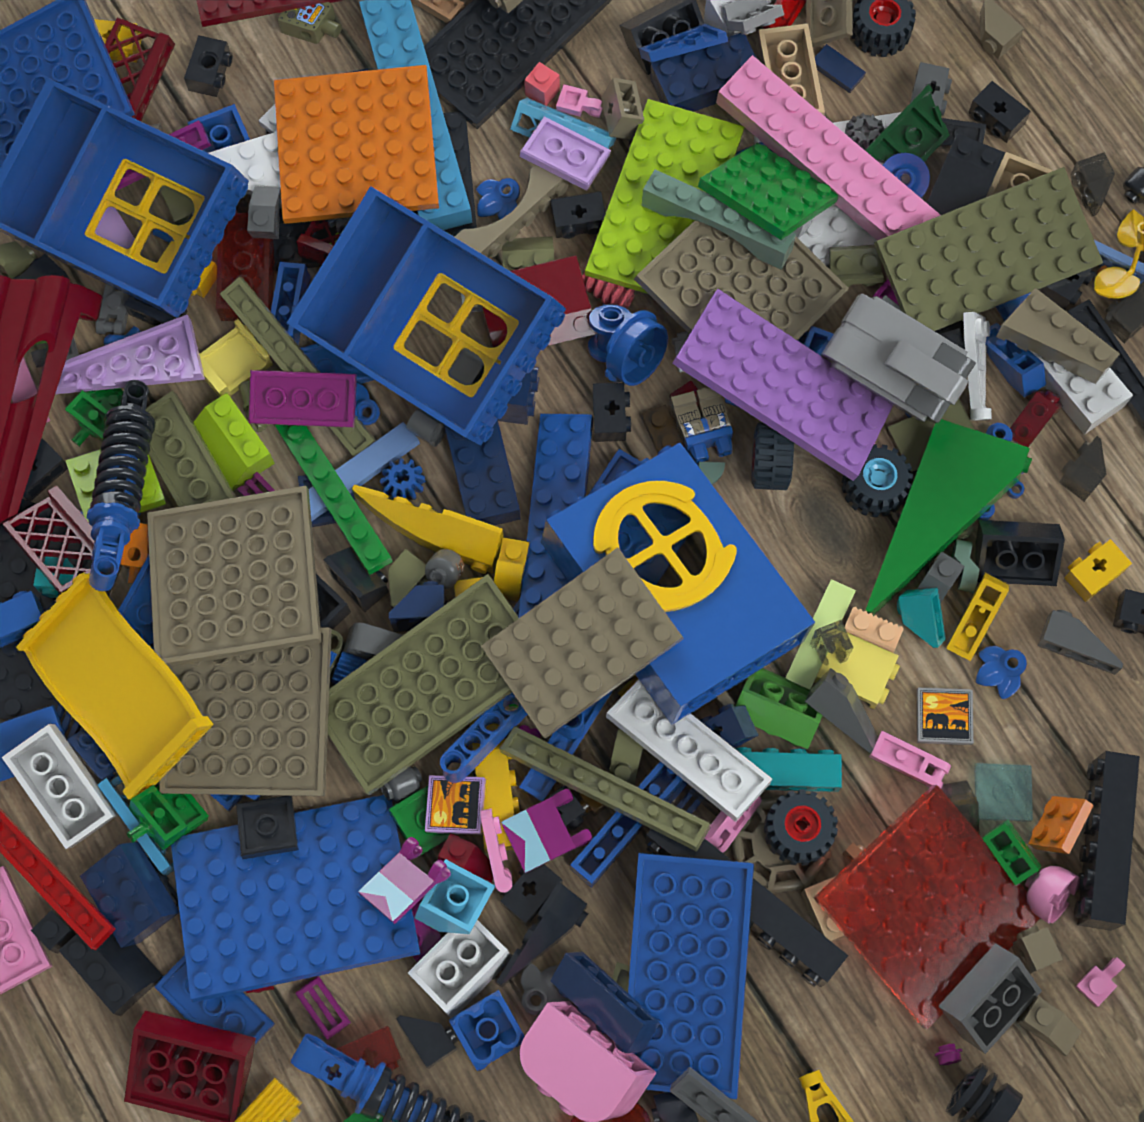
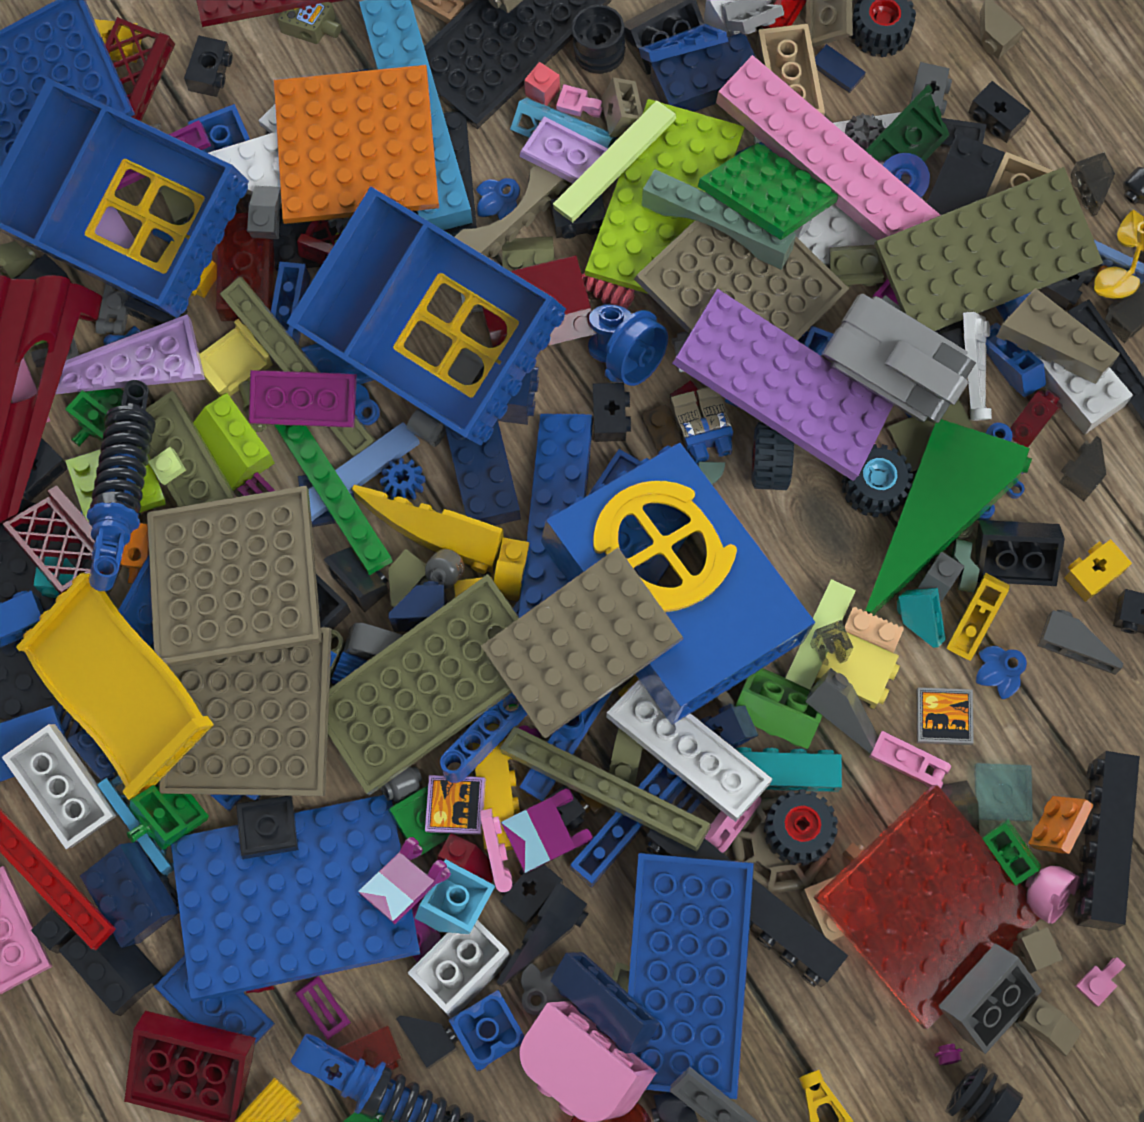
none -> yellowish green plate [148,447,186,485]
none -> yellowish green tile [553,101,676,223]
none -> black wheel [572,5,626,74]

